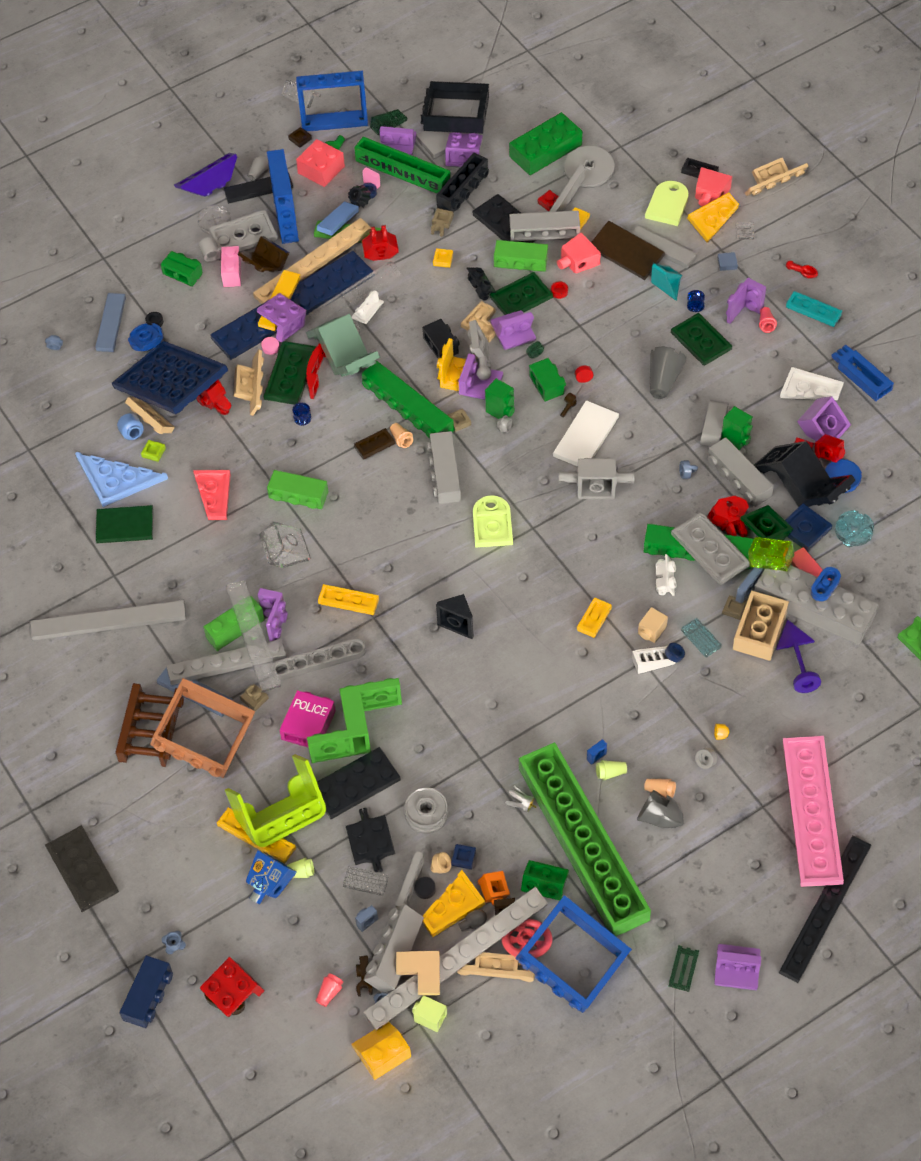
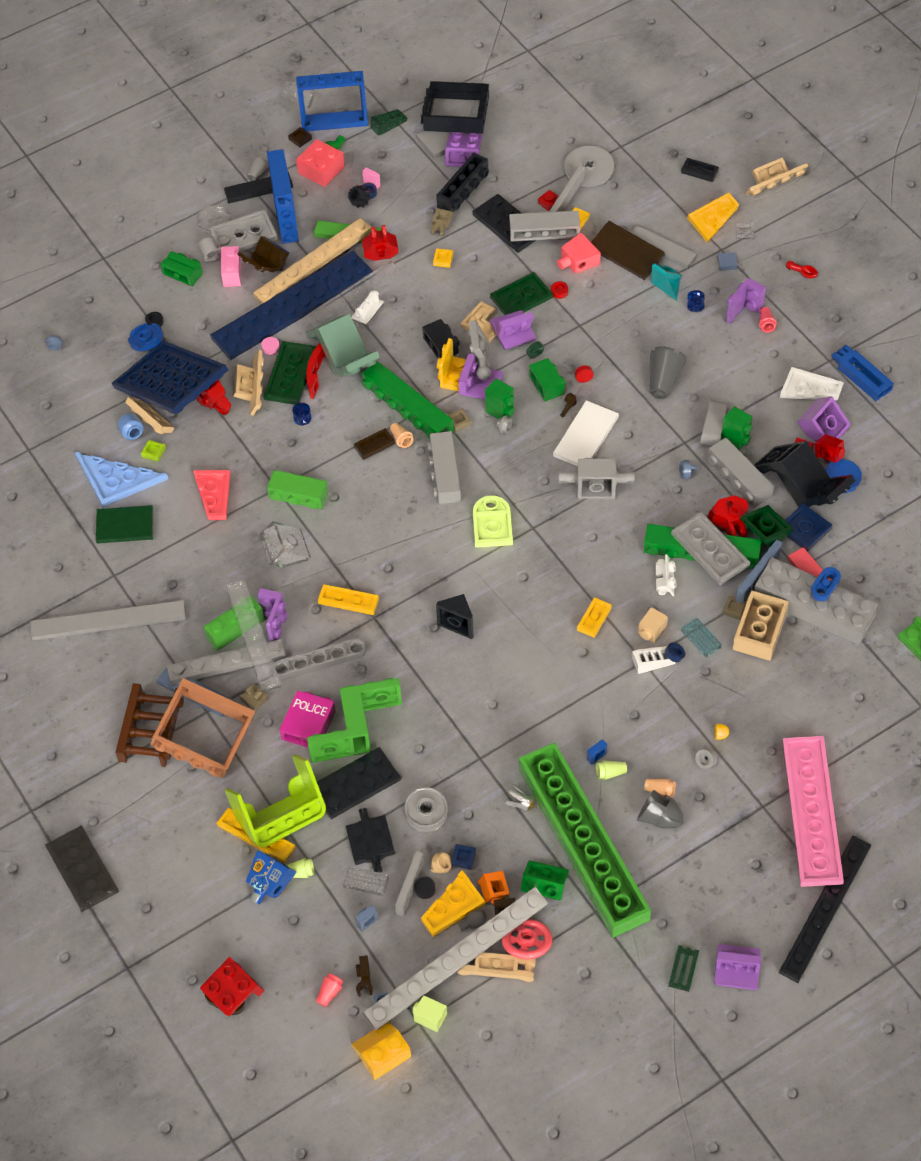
sand blue tile [95,293,126,352] -> none
dark blue brick [119,955,173,1028] -> none
sand blue plate [162,931,186,954] -> none
dark purple wedge [174,153,237,197] -> none
medium lavender bracket [257,293,306,343] -> none
yellow tile [258,270,301,331] -> none
medium blue tile [317,201,359,236] -> none
green brick [354,137,451,194] -> none
light grey brick [364,904,424,993] -> none
medium lavender bracket [380,126,417,155] -> none
tan tile [396,951,440,995] -> none
black hinge [467,267,496,300] -> none
bright green brick [494,240,548,272] -> none
green brick [509,112,583,176] -> none
blue window [515,895,632,1013] -> none
yellowish green tile [645,181,689,226] -> none
dark green tile [670,312,732,366] -> none
coral torso [695,168,732,207] -> none
clear neon green brick [748,537,794,571] -> none
dark purple piece [776,620,821,693] -> none
teal plate [786,291,842,327] -> none
clear light blue plate [835,510,874,547] -> none

